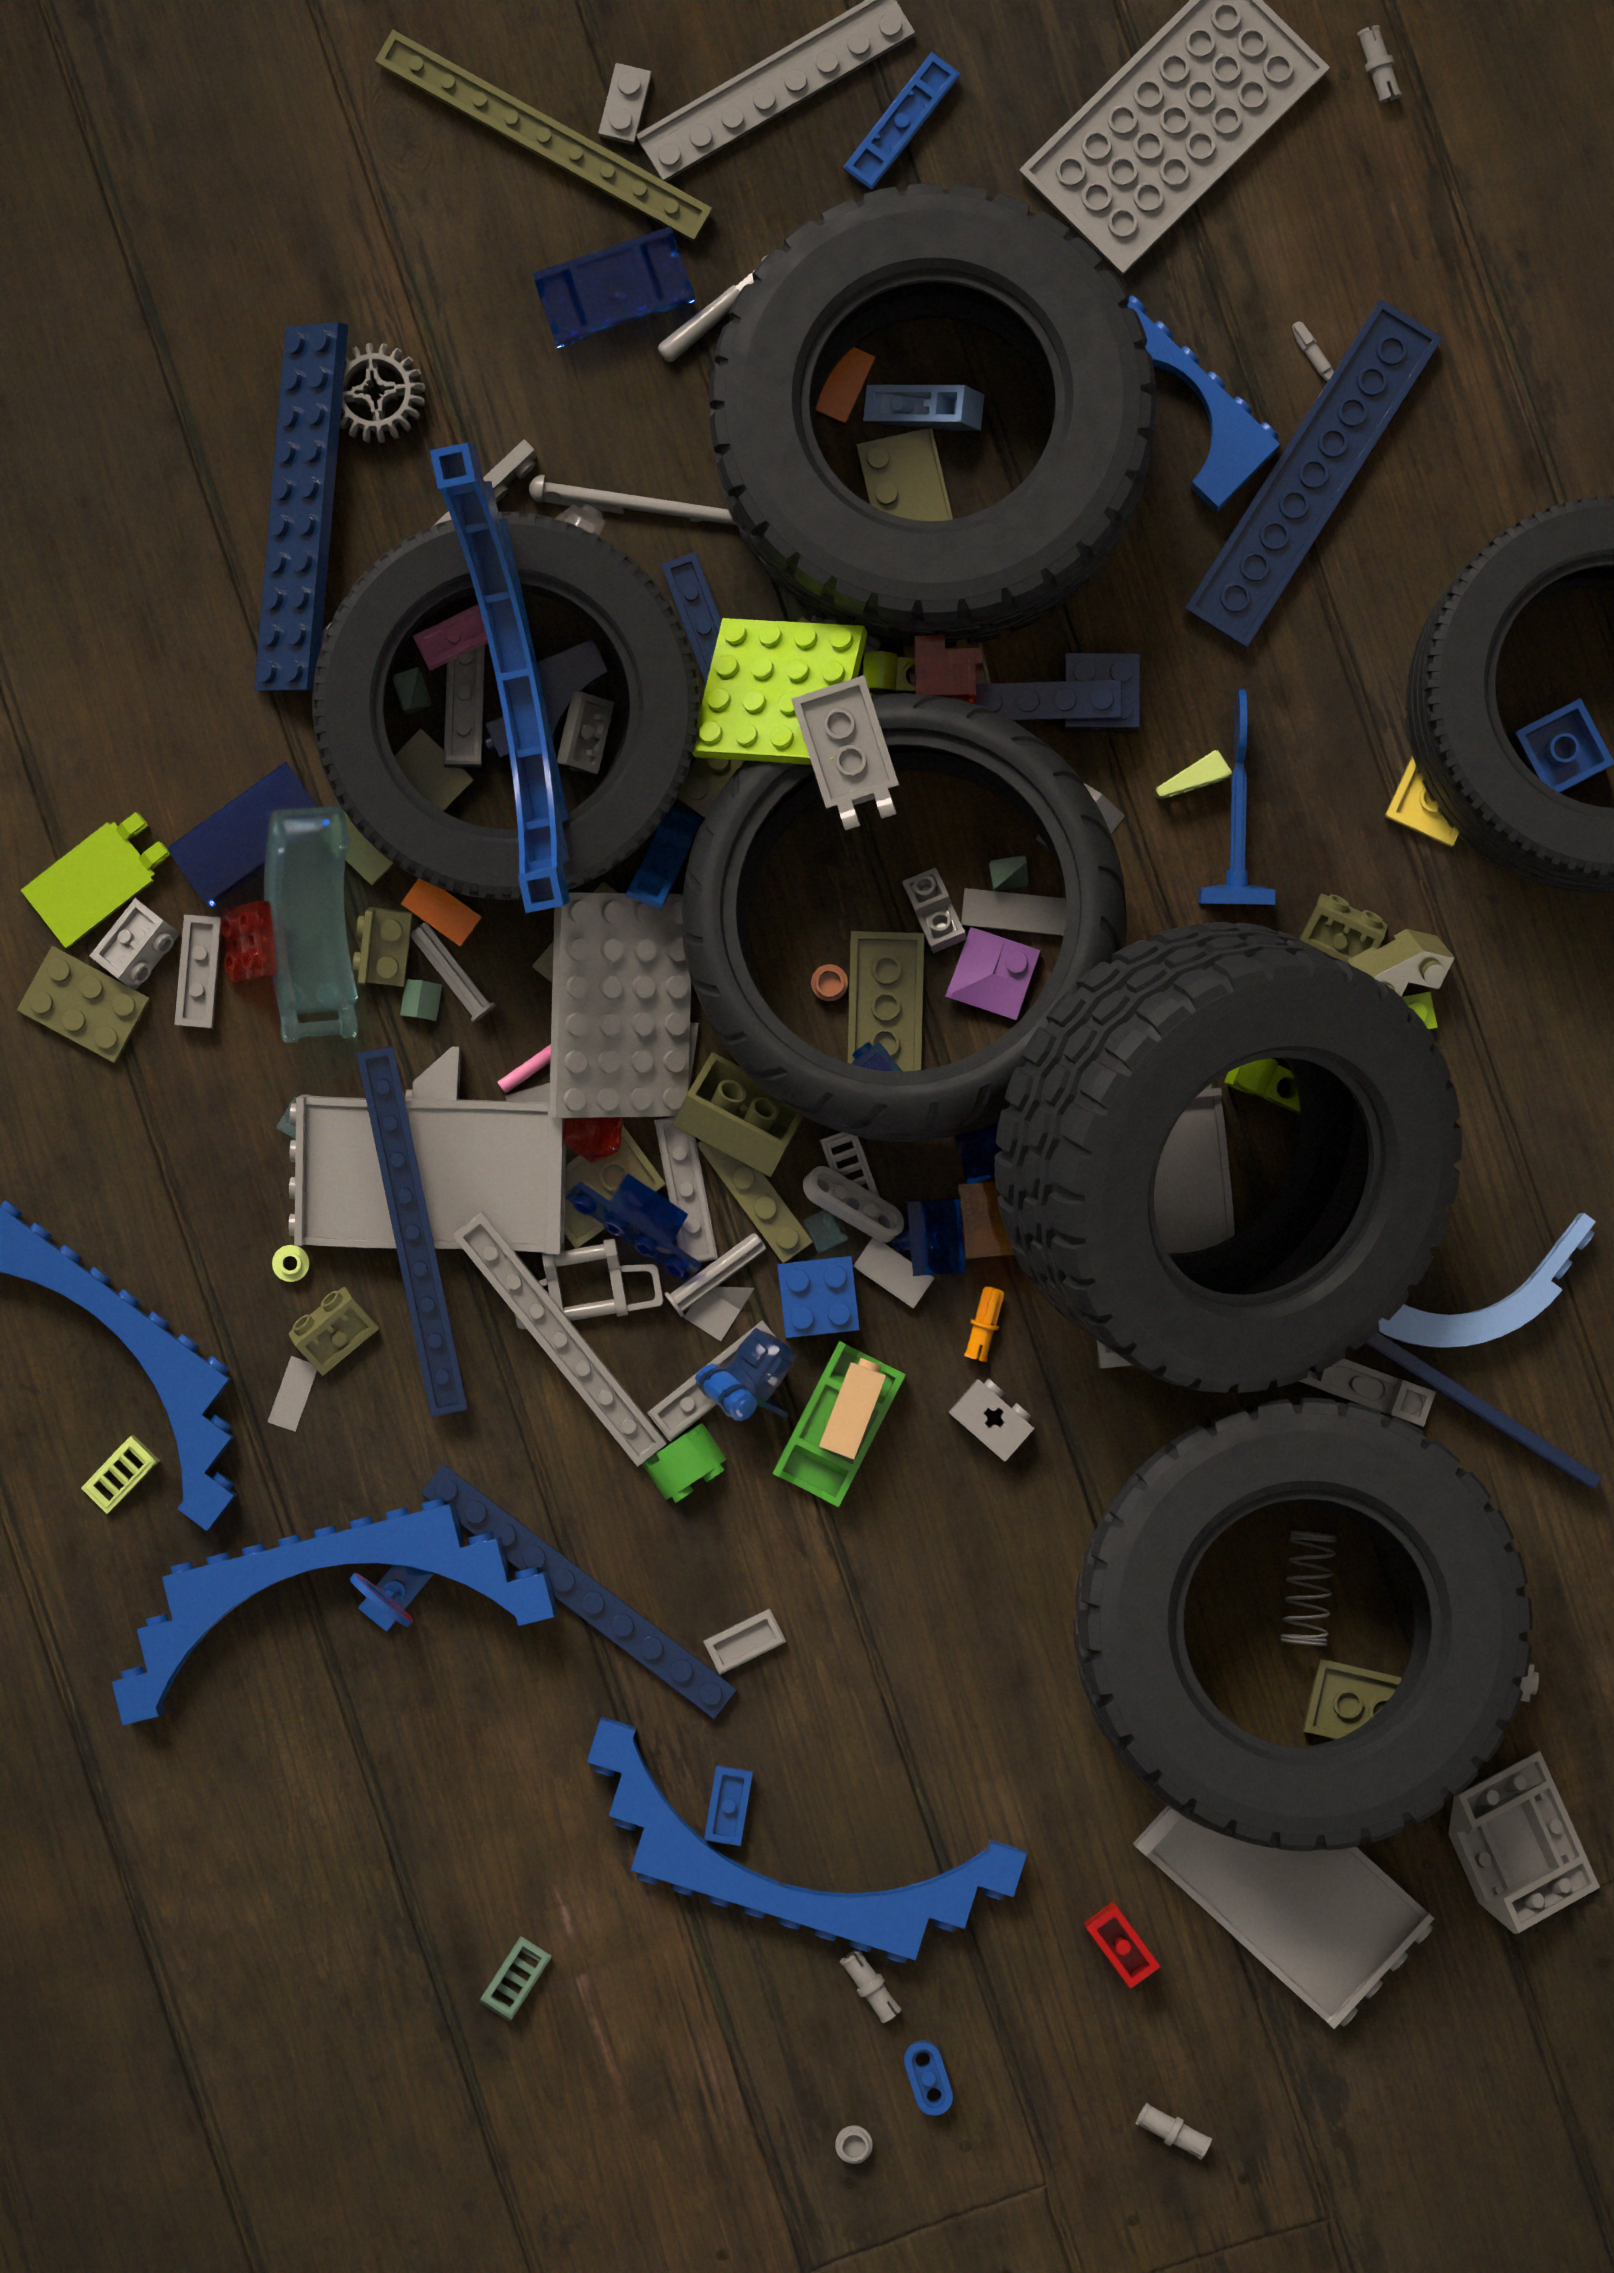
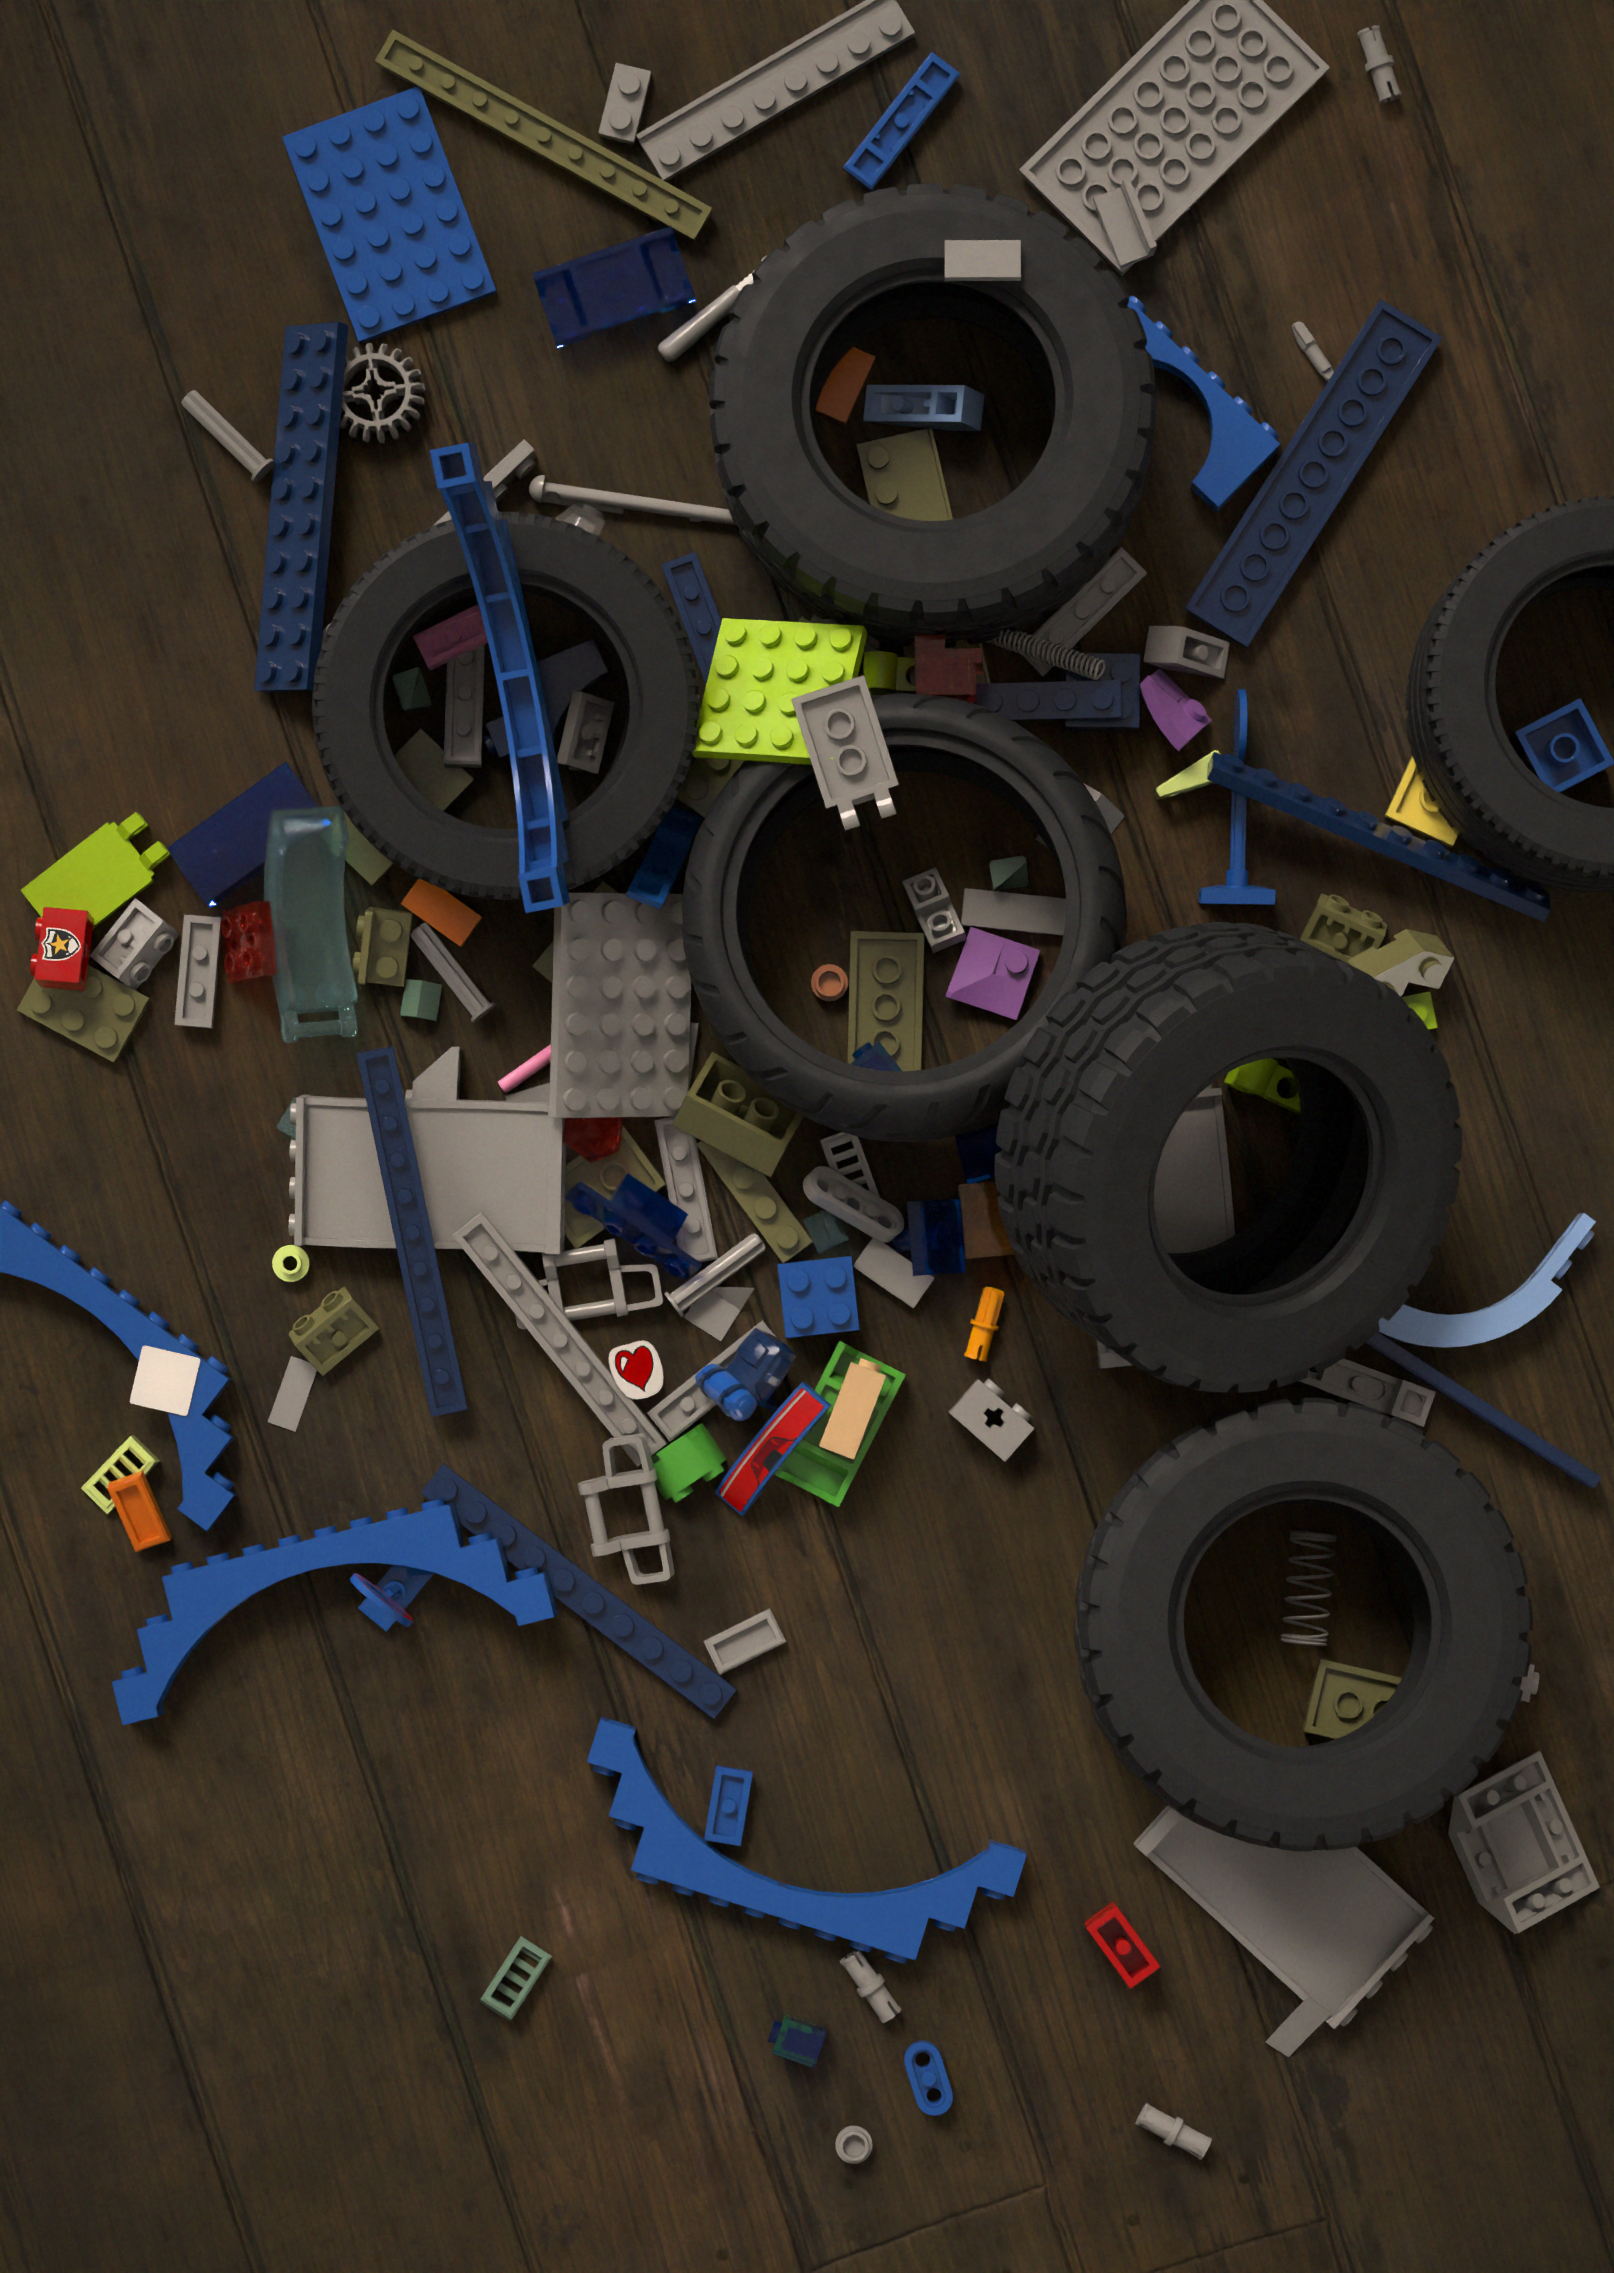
none -> red brick [30,907,94,991]
none -> orange tile [107,1471,172,1552]
none -> white sticker [130,1346,200,1416]
none -> light grey axle [181,390,274,482]
none -> blue plate [282,86,497,344]
none -> light grey bar [577,1433,675,1585]
none -> sticker [608,1340,664,1399]
none -> slope [715,1381,832,1516]
none -> clear blue brick [768,2013,827,2068]
none -> light grey tile [945,240,1021,281]
none -> light grey piece [986,629,1105,680]
none -> light grey tile [1018,547,1147,678]
none -> light grey panel [1093,177,1157,269]
none -> medium lavender plate [1139,668,1211,751]
none -> light grey slope [1143,626,1230,679]
none -> dark blue plate [1207,752,1551,922]
none -> light grey sticker [1265,1996,1332,2057]

